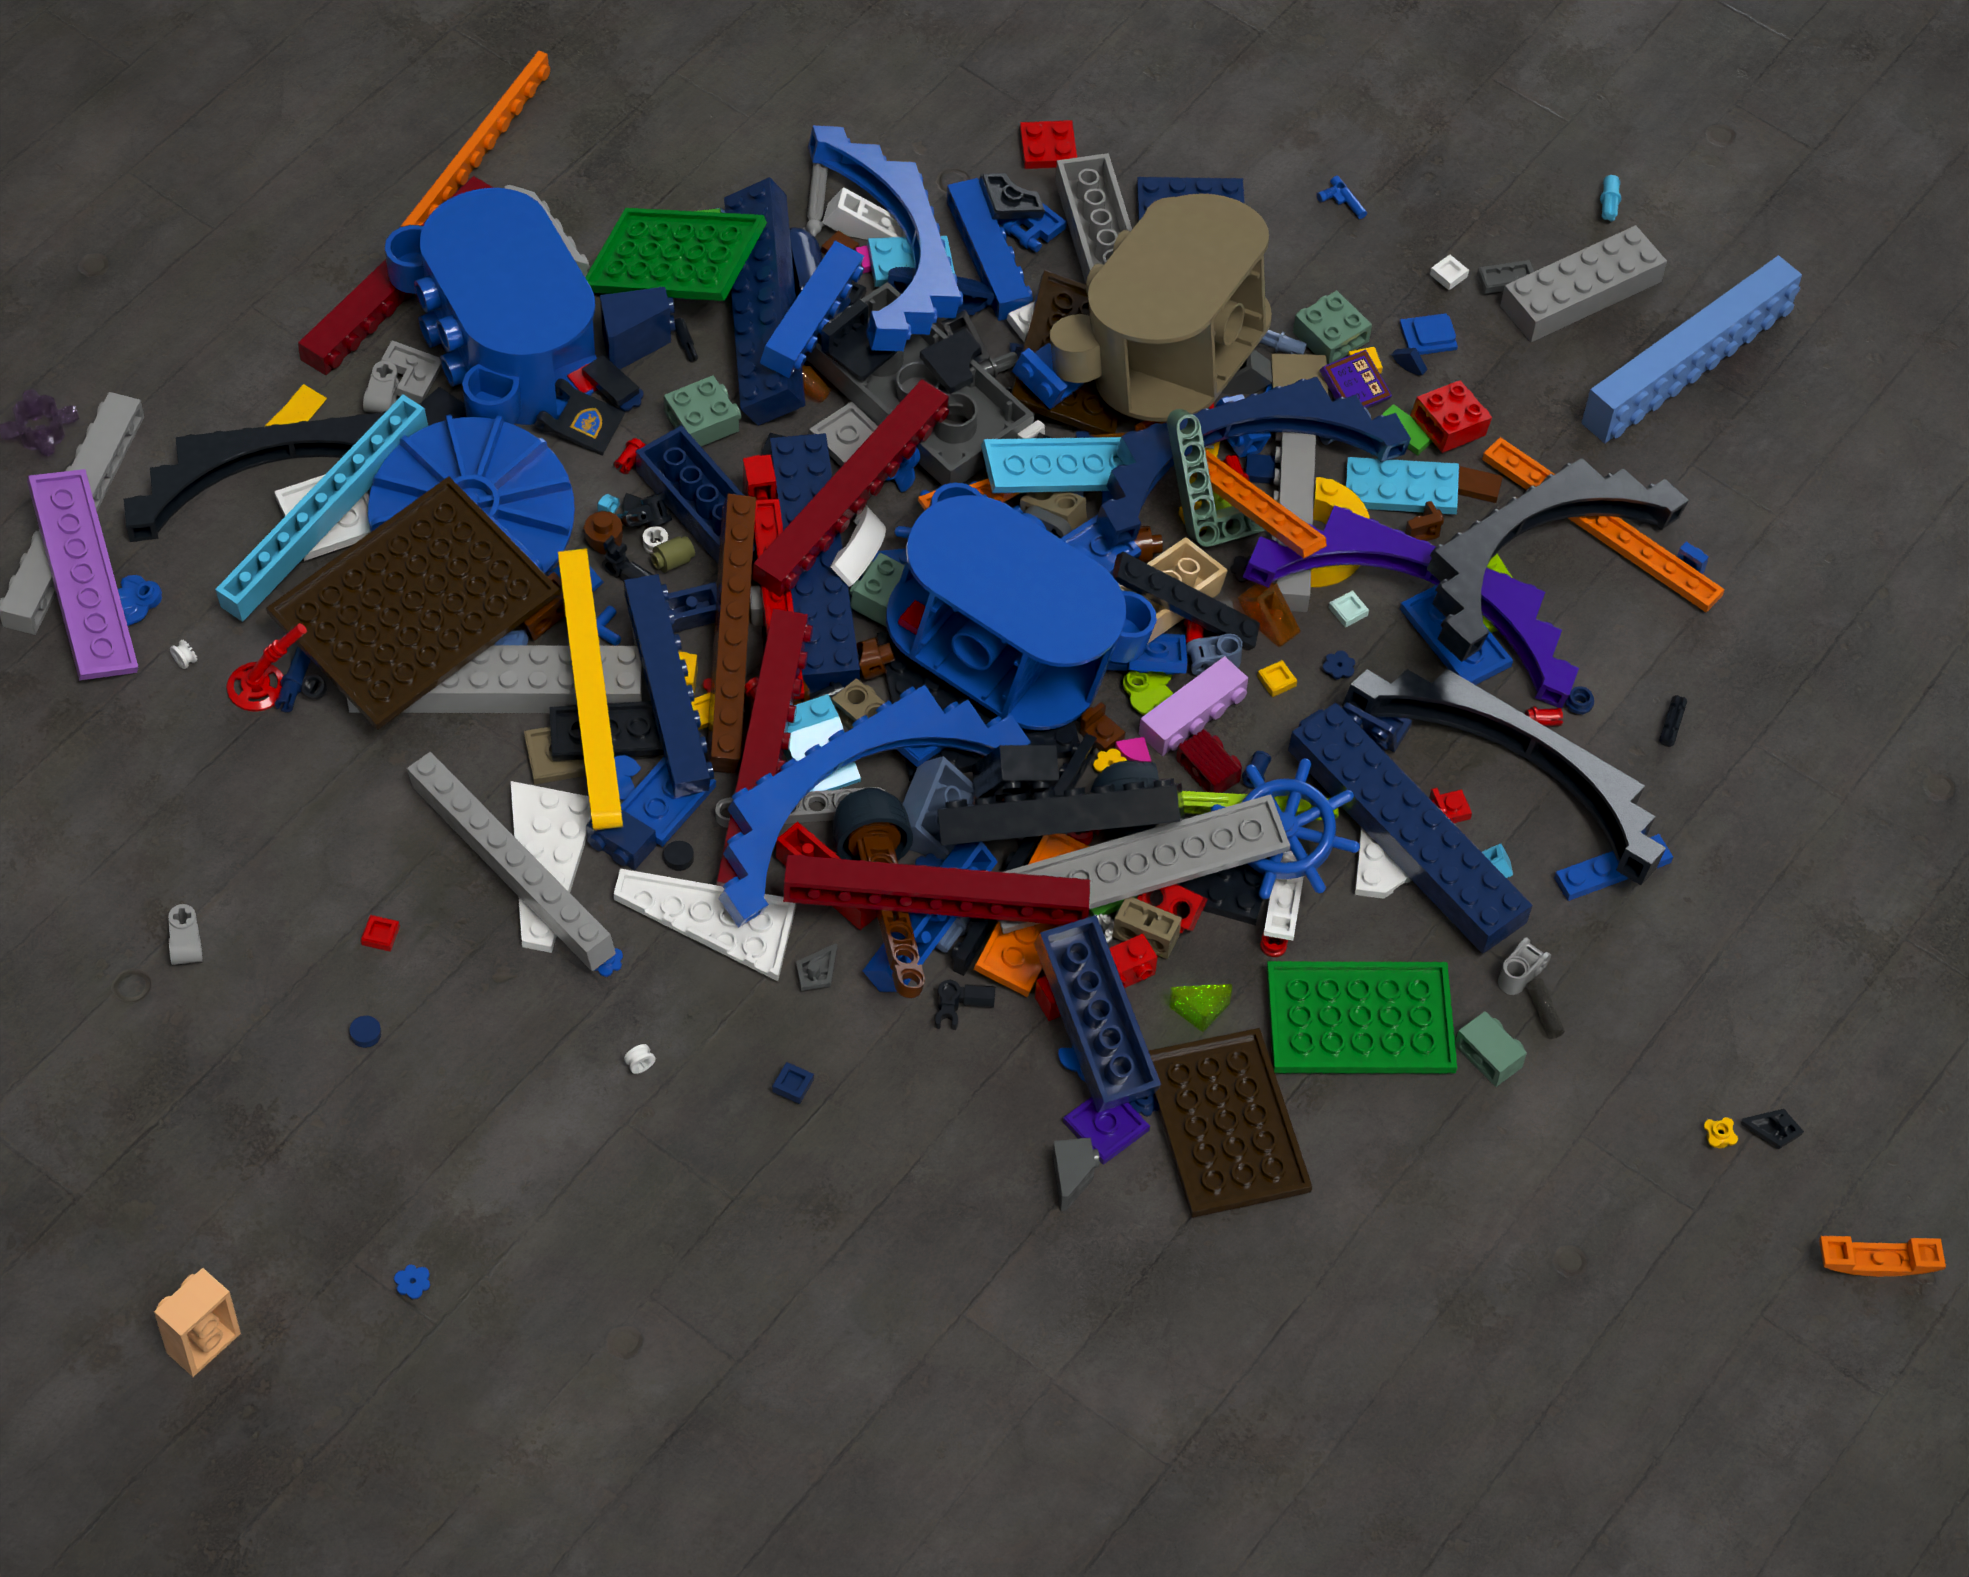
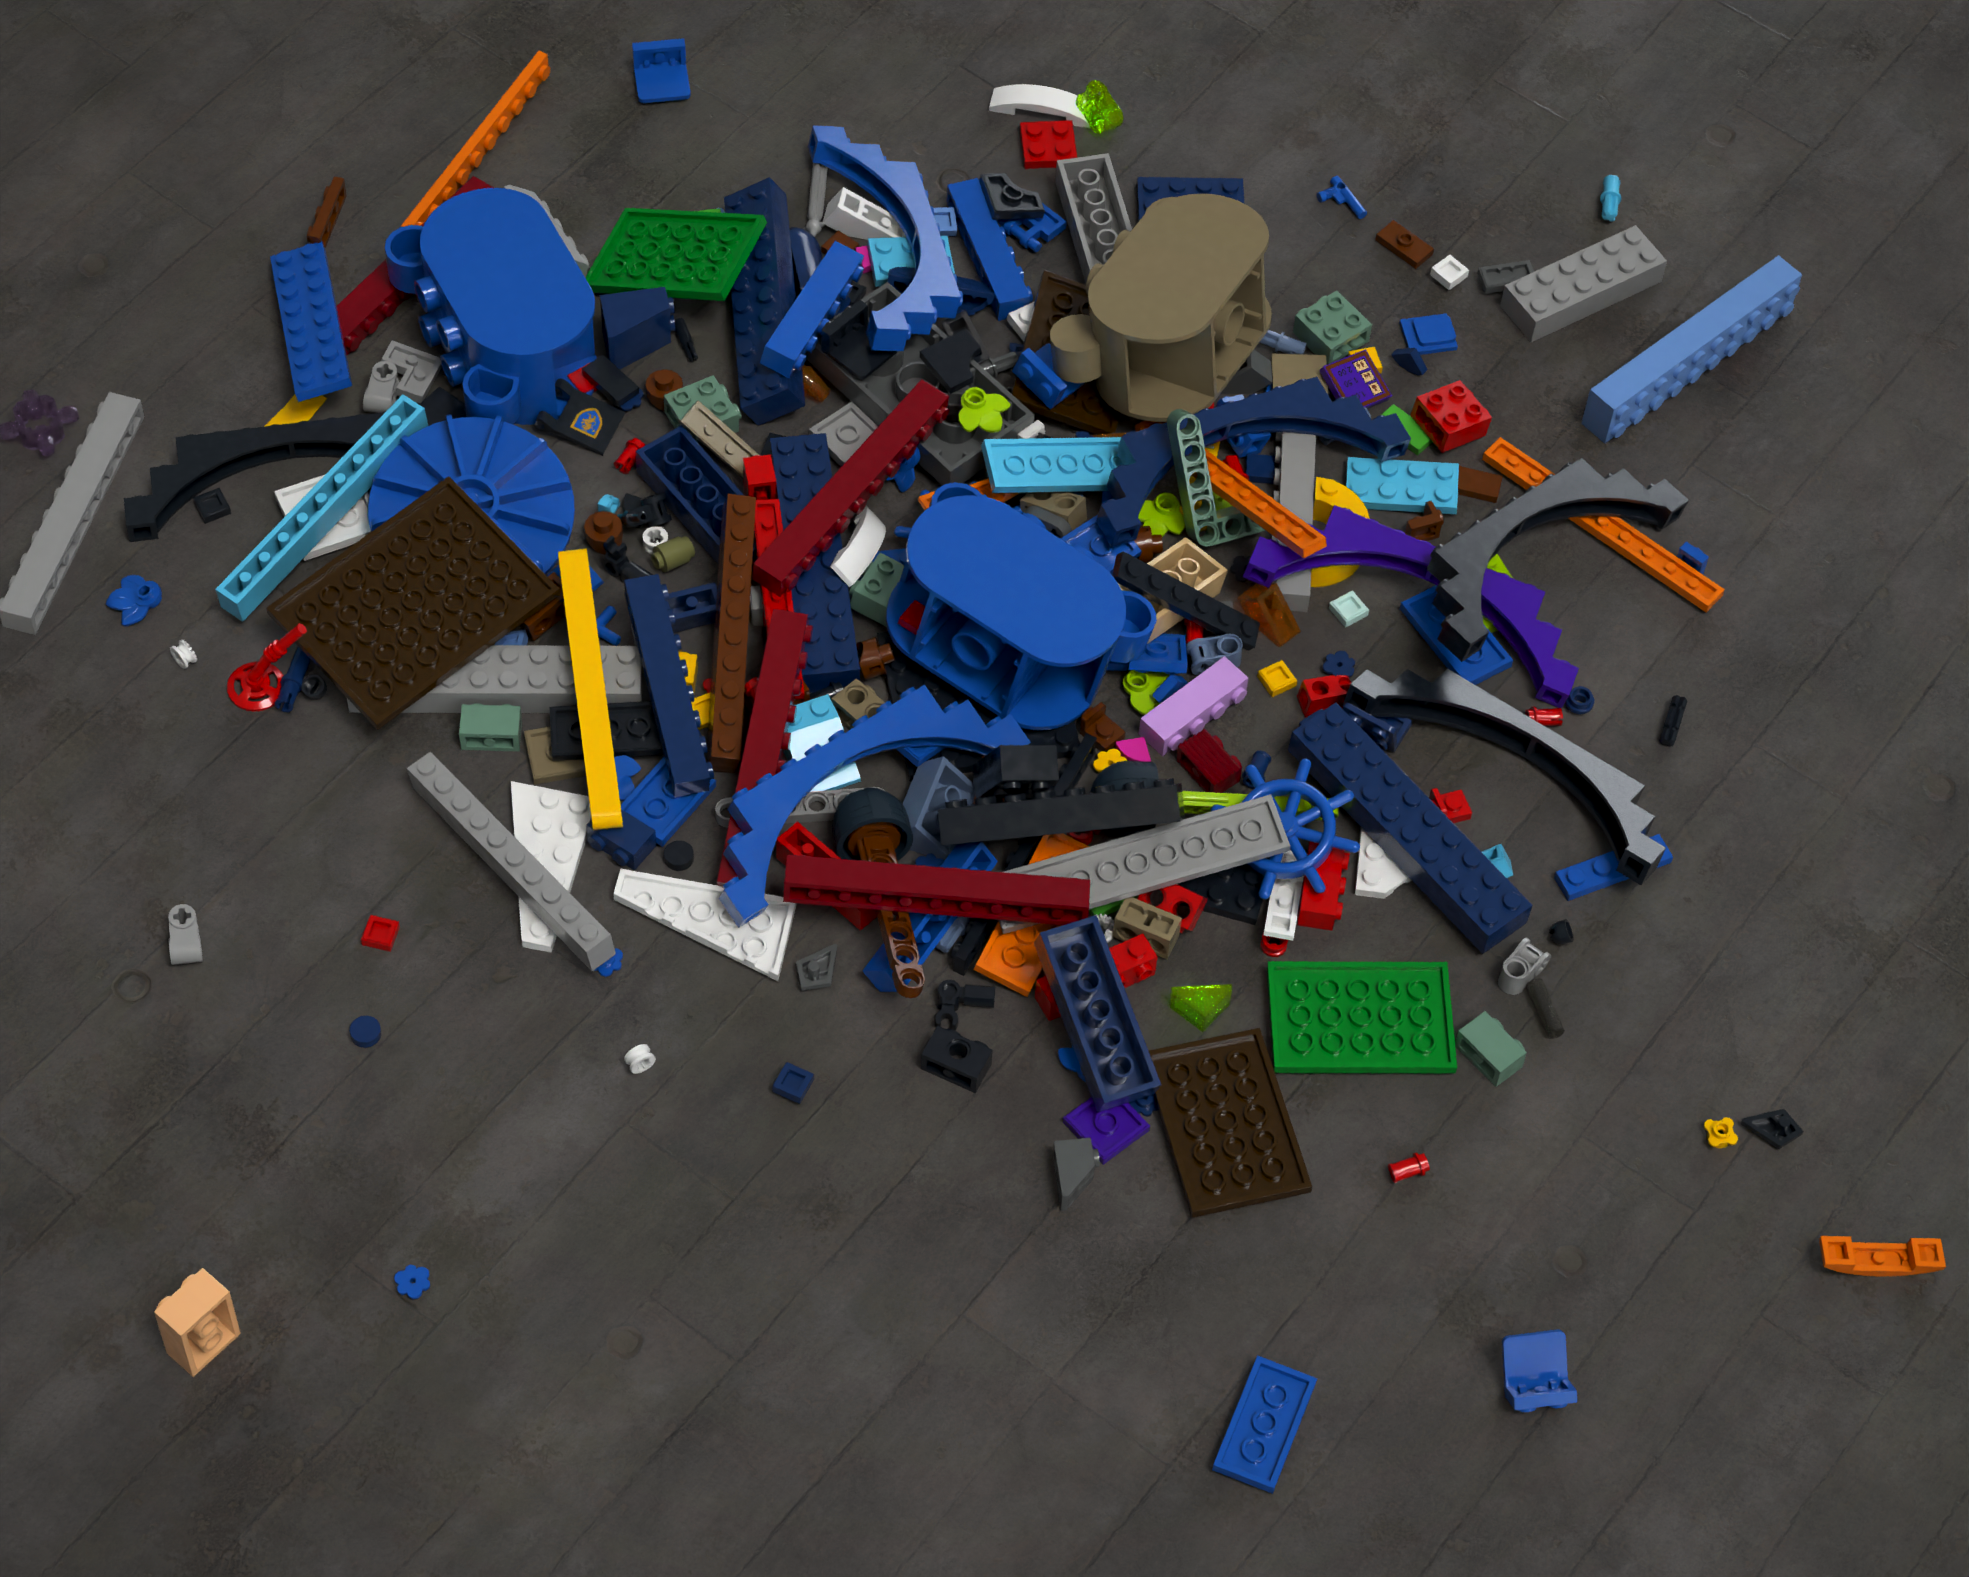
medium lavender plate [27,469,138,681] -> none
none -> black tile [193,488,231,524]
none -> blue plate [270,241,352,402]
none -> reddish brown plate [307,176,347,248]
none -> sand green brick [459,703,522,751]
none -> blue bracket [632,38,691,103]
none -> reddish brown piece [646,369,683,411]
none -> dark tan tile [679,400,759,478]
none -> black brick [921,1026,993,1093]
none -> medium blue plate [934,207,957,236]
none -> lime plate [958,387,1011,433]
none -> white slope [989,84,1096,129]
none -> clear neon green piece [1076,80,1124,134]
none -> lime plate [1138,493,1185,537]
none -> blue tile [1152,675,1188,703]
none -> blue plate [1212,1355,1317,1494]
none -> red leg [1297,675,1351,717]
none -> red brick [1297,841,1350,931]
none -> reddish brown plate [1375,220,1434,269]
none -> red pin [1388,1152,1430,1183]
none -> blue bracket [1502,1329,1577,1412]
none -> black hinge [1549,919,1574,944]

